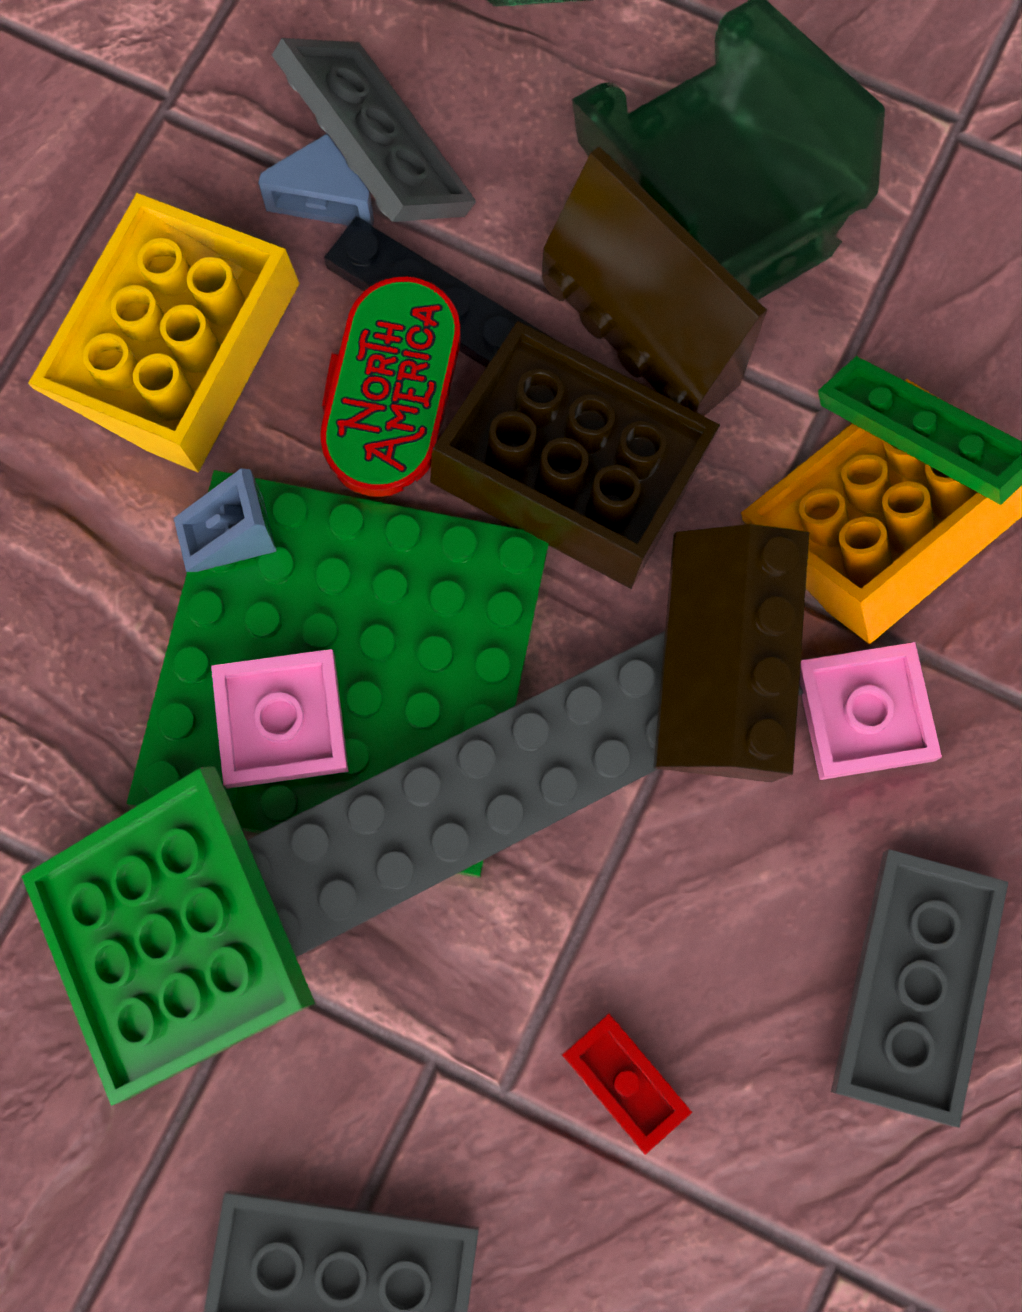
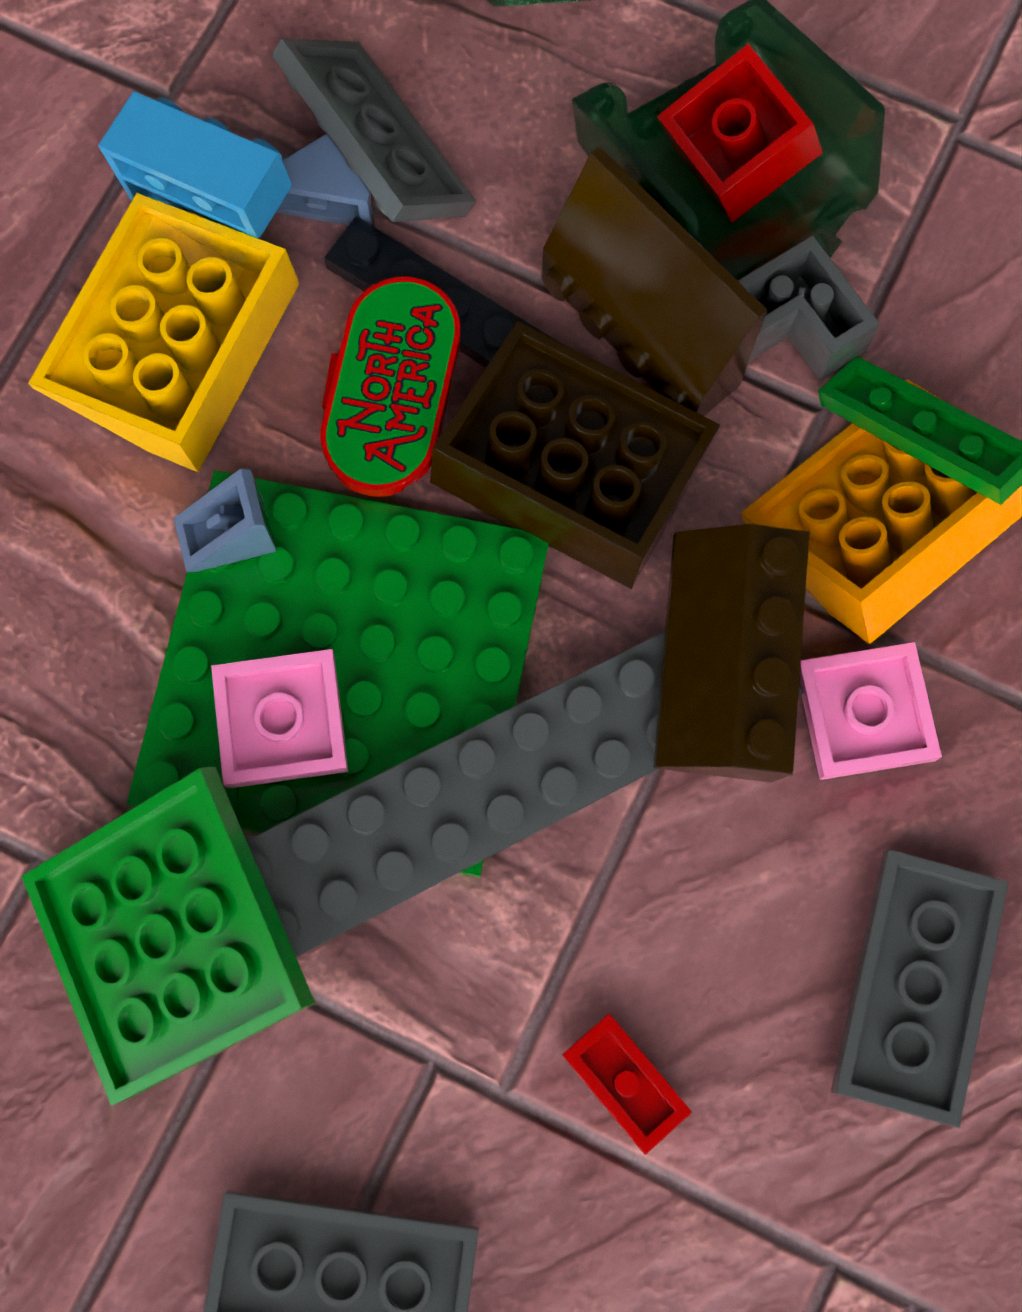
none -> dark azure wedge [98,91,292,239]
none -> red brick [657,43,823,223]
none -> dark grey brick [738,235,879,381]

